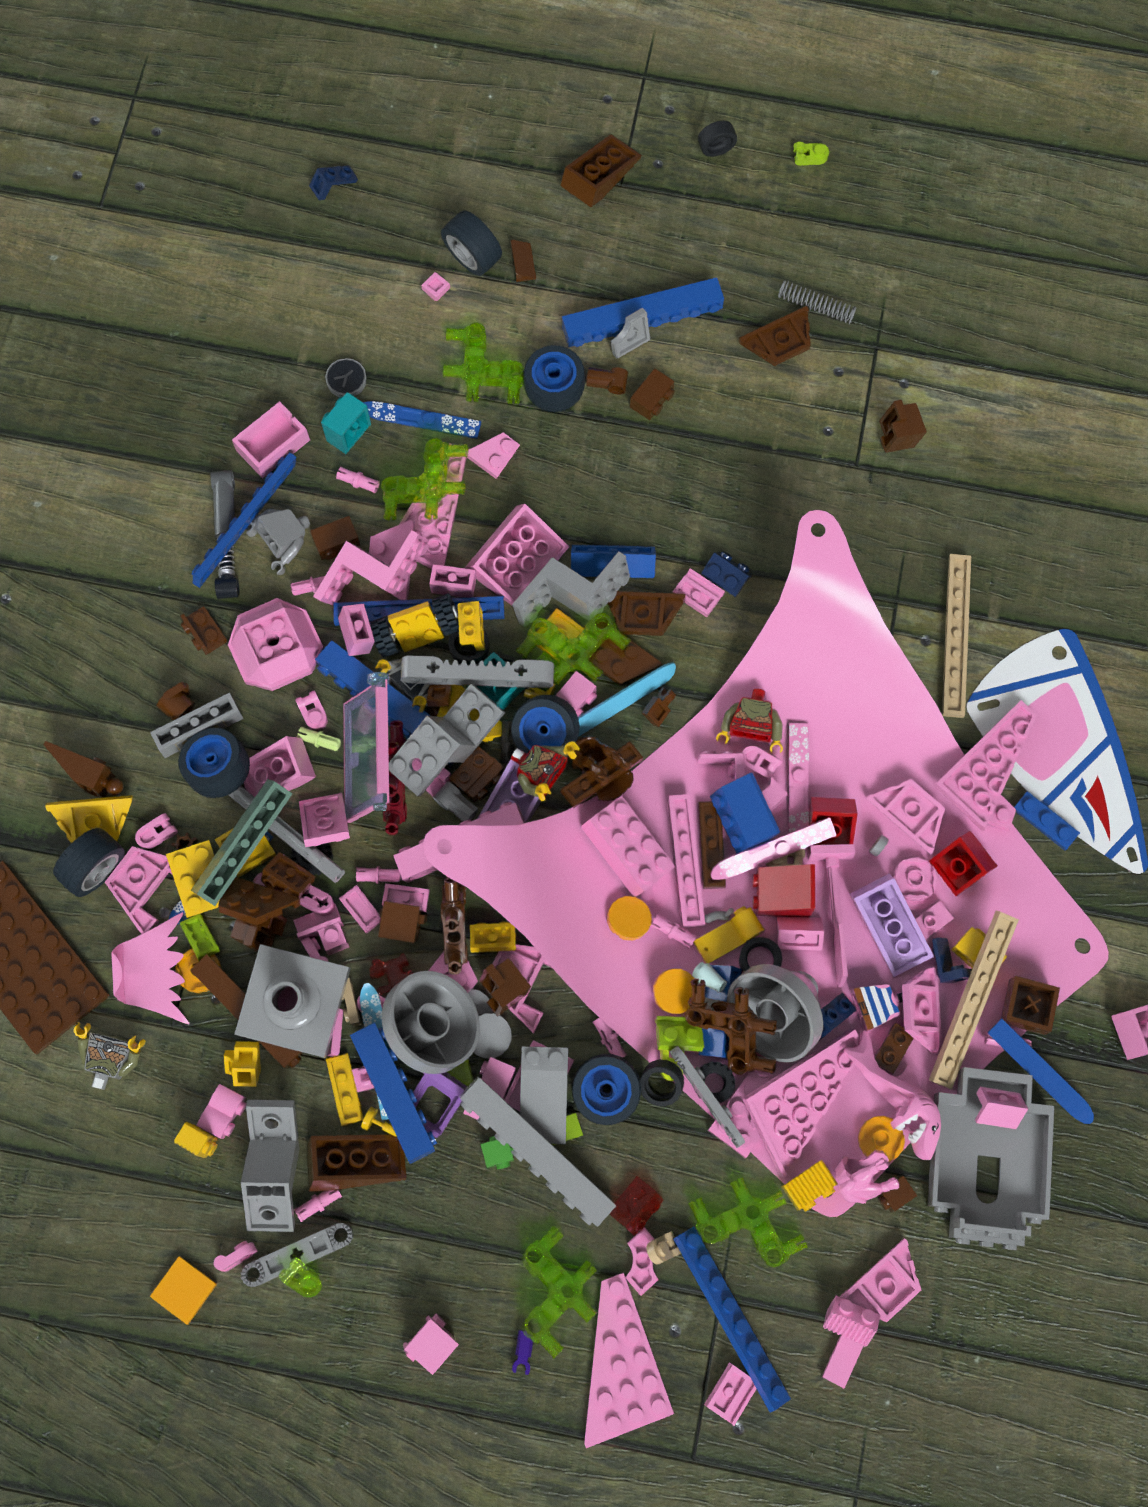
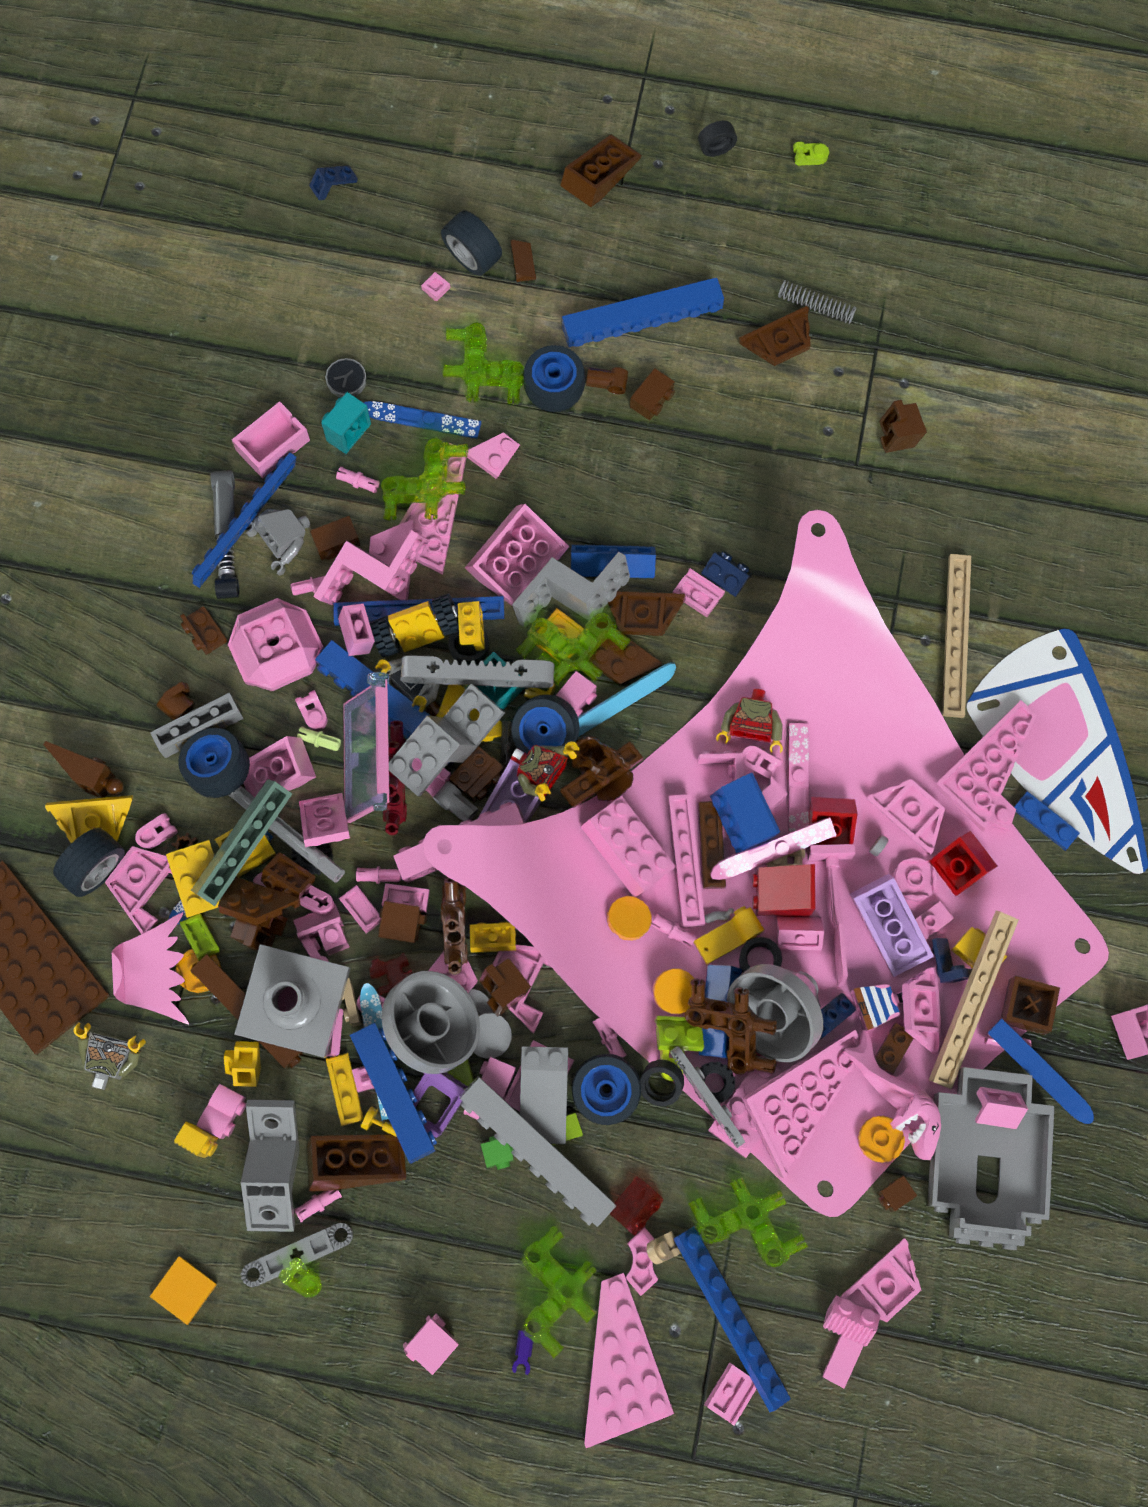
bright pink plate [214,1241,257,1272] -> none
reddish brown plate [426,685,452,707] -> none
bright pink brick [430,564,476,598] -> none
light grey tile [611,308,650,359] -> none
reddish brown plate [642,688,676,727] -> none
light aqua cone [692,962,727,993] -> none
yellow brick [782,1160,838,1212] -> none
bright pink piece [834,1150,899,1204] -> none

